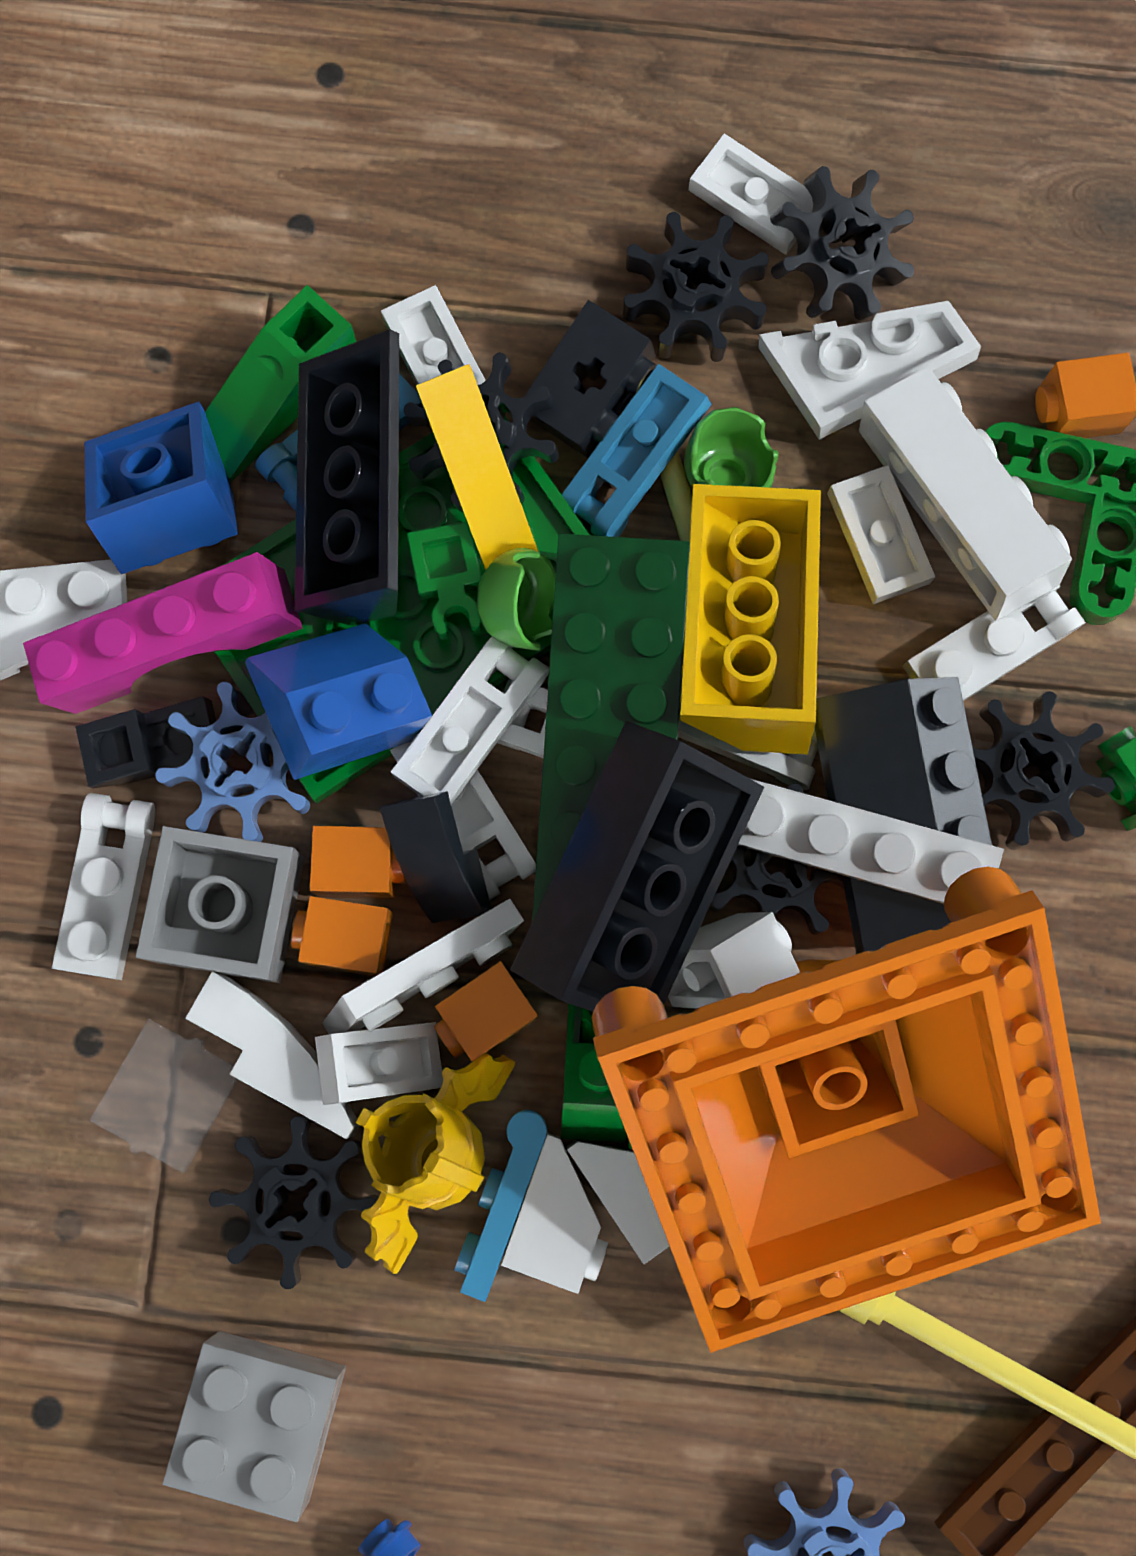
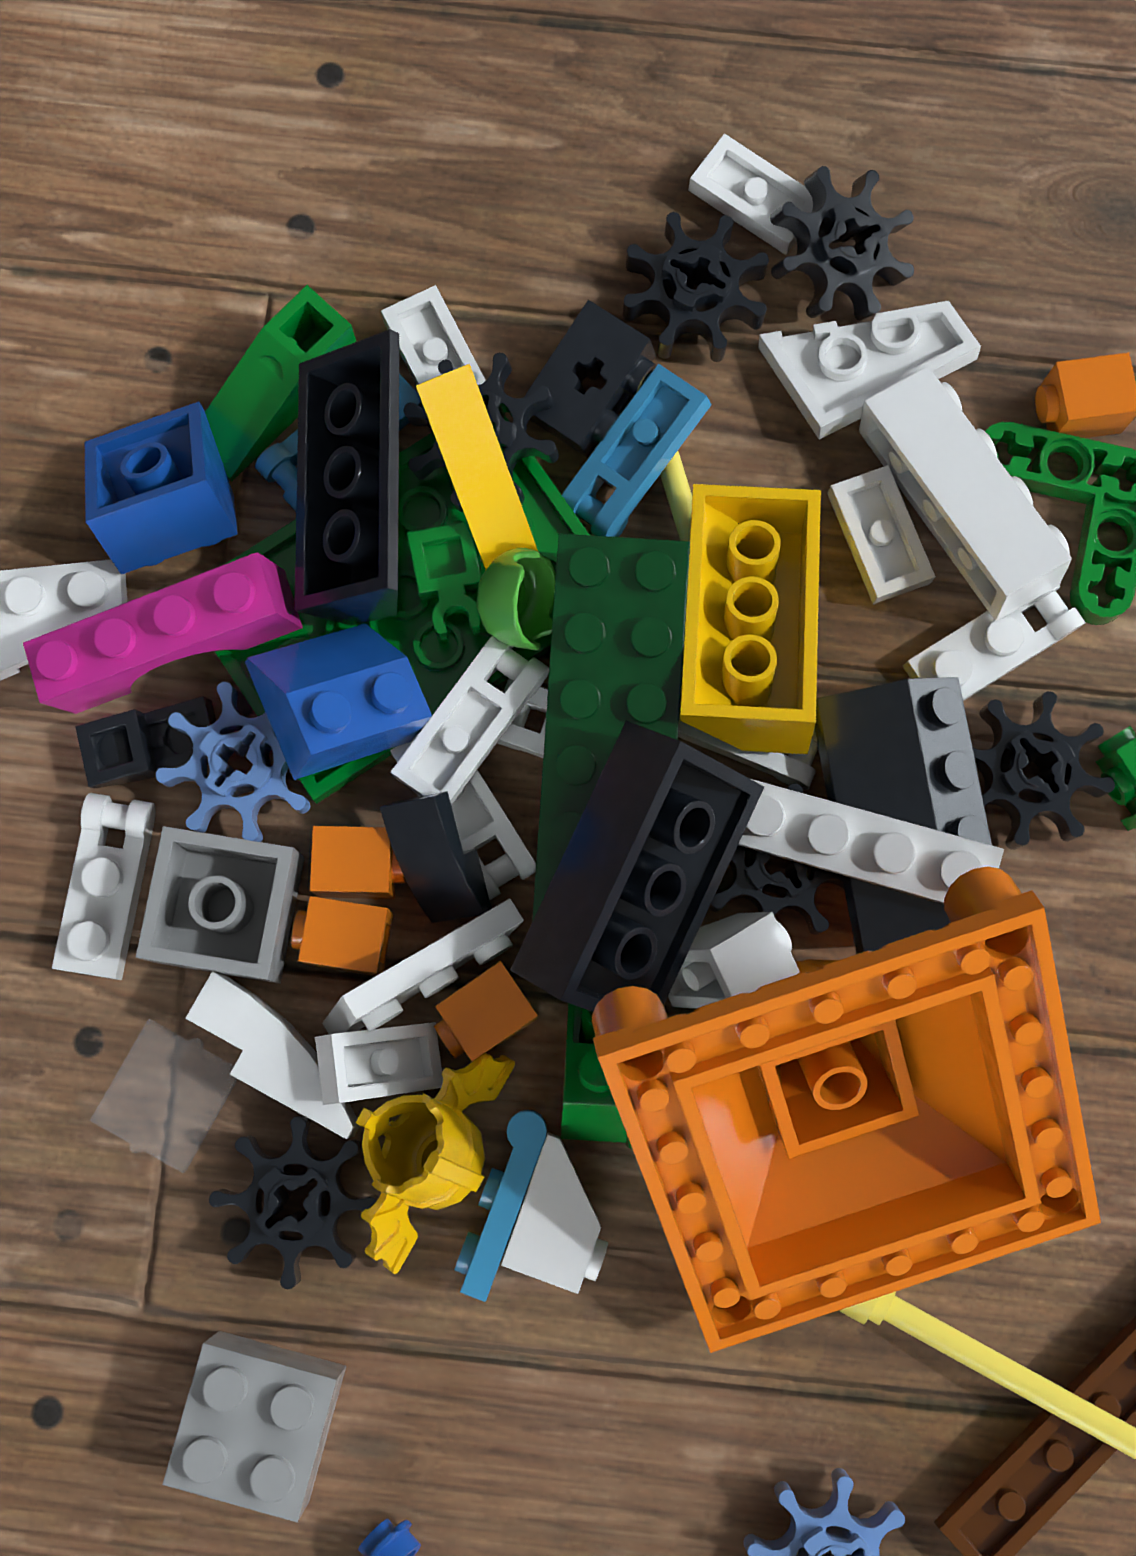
white slope [567,1140,669,1264] -> none
bright green hair [684,407,778,489] -> none

